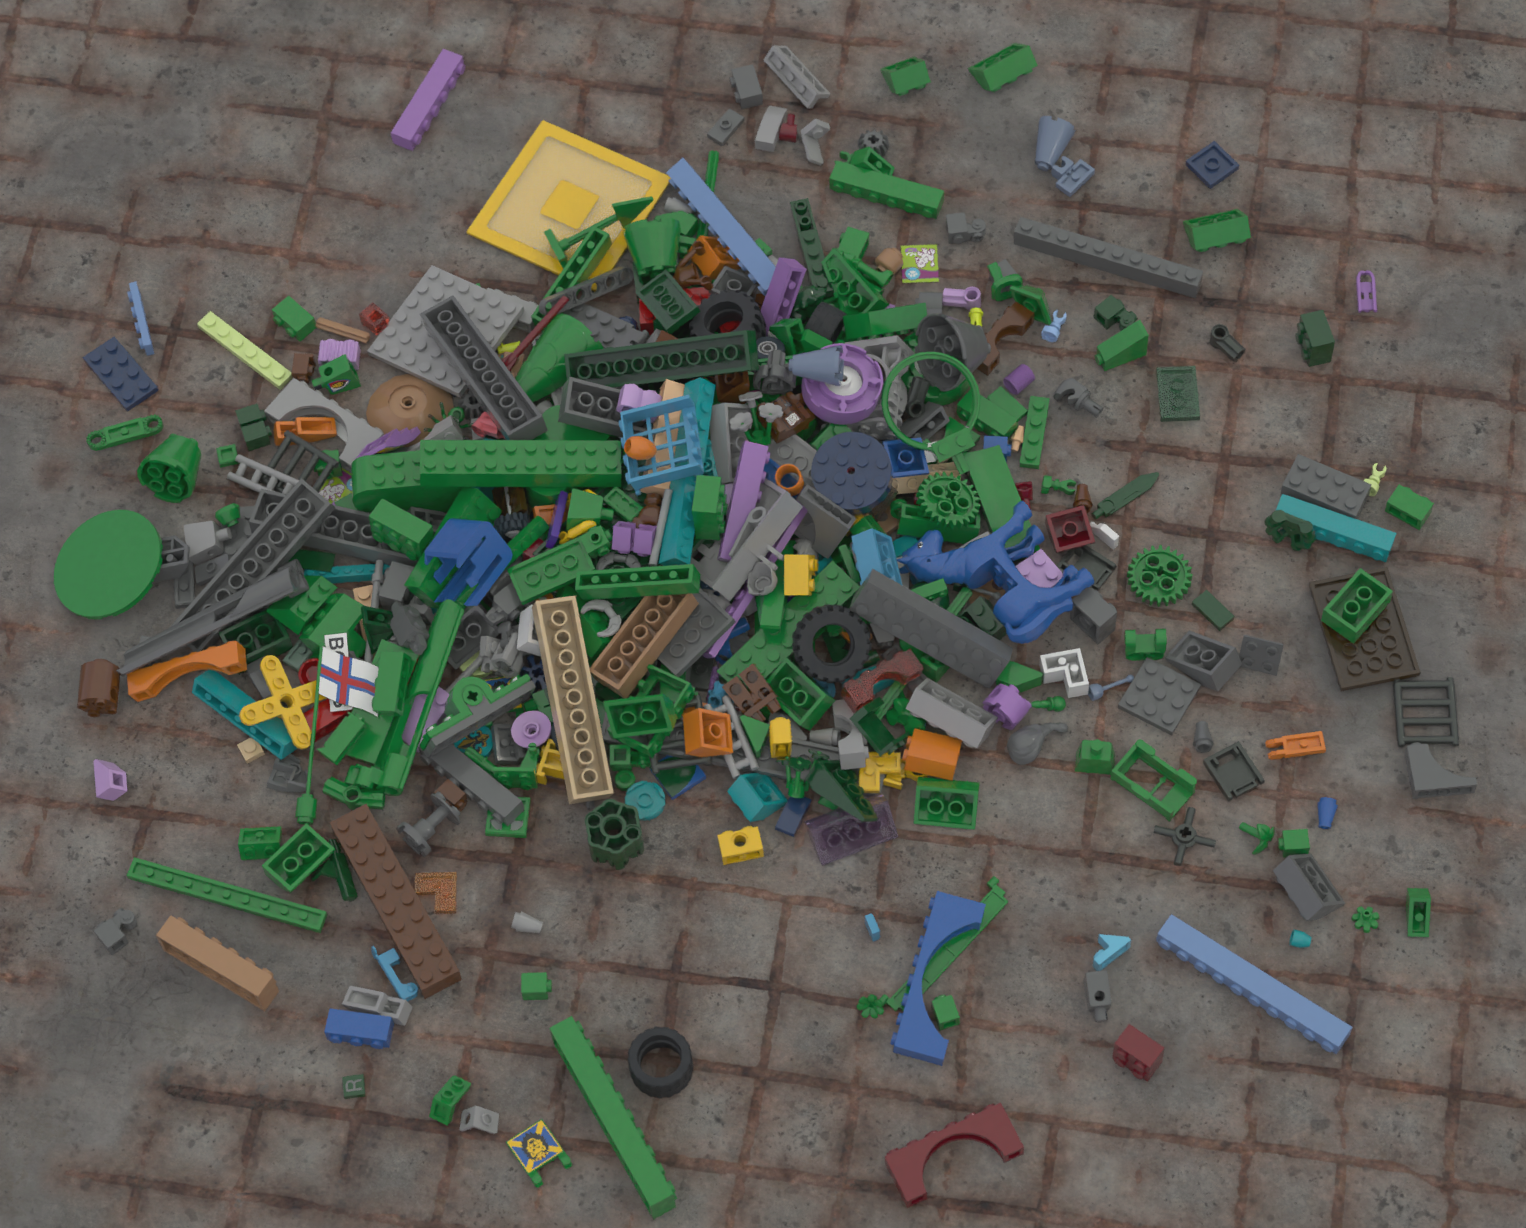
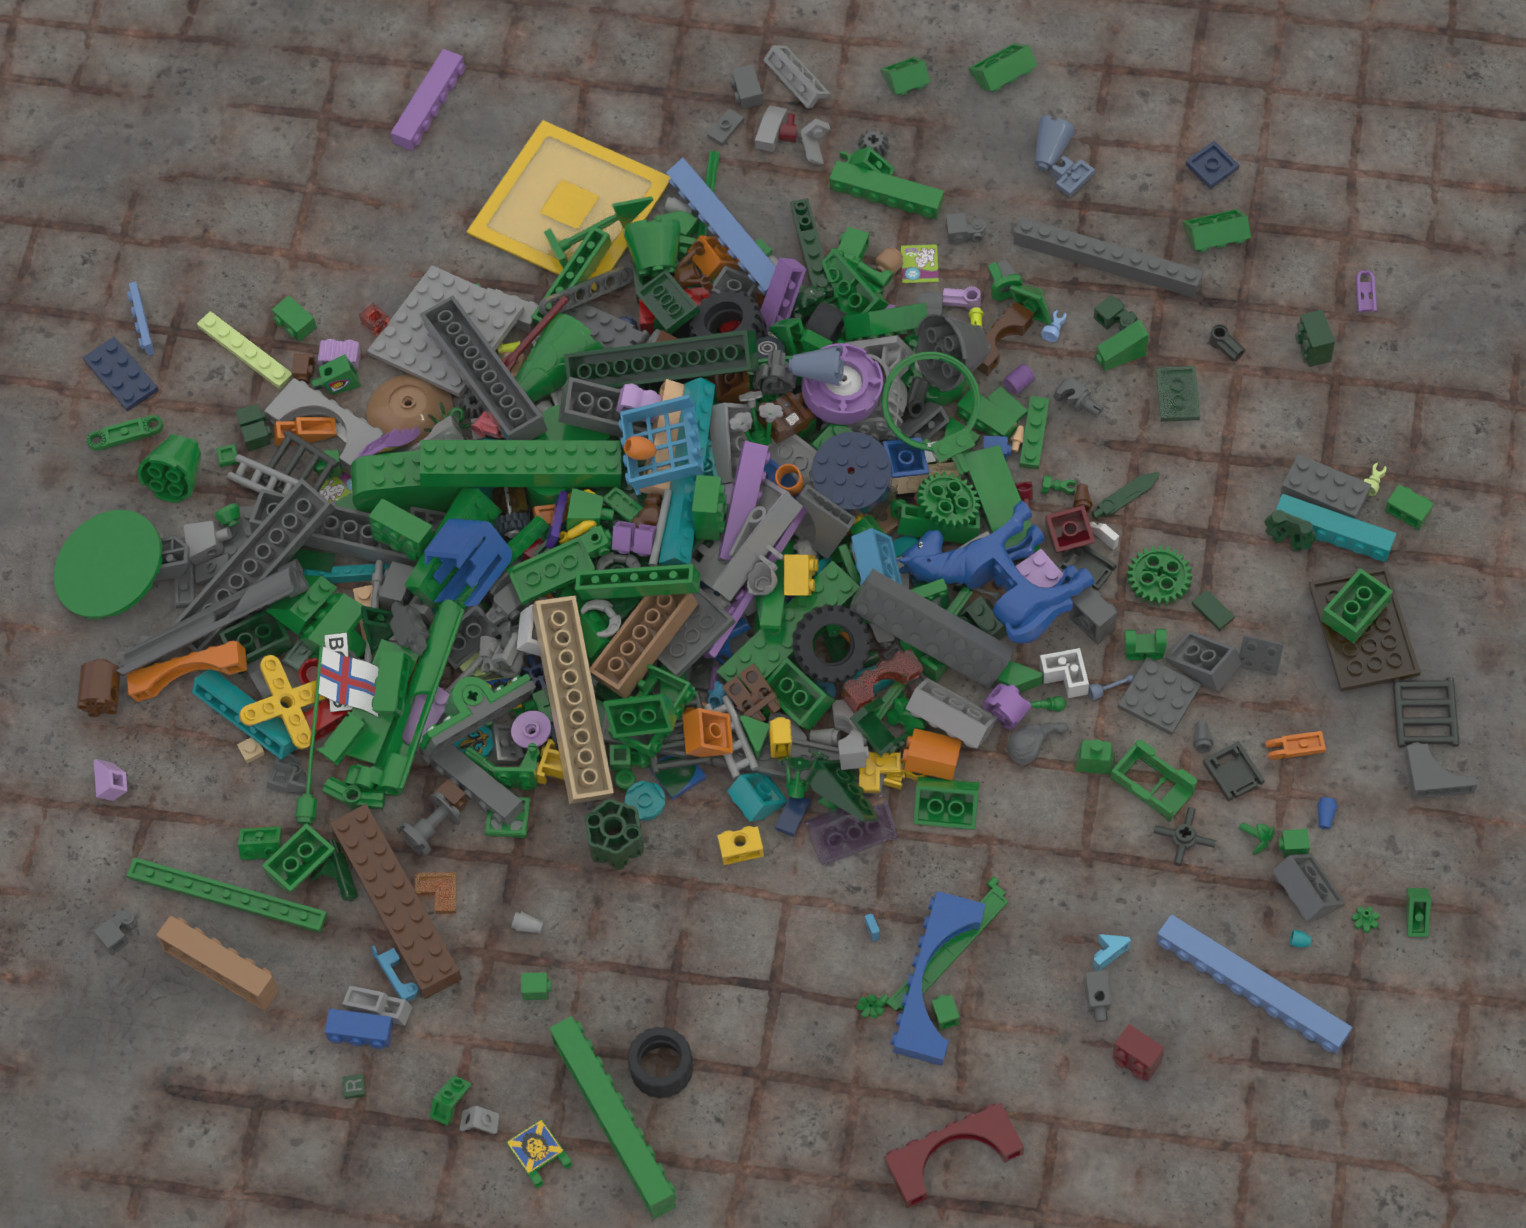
medium nougat axle [316,317,370,344] -> none

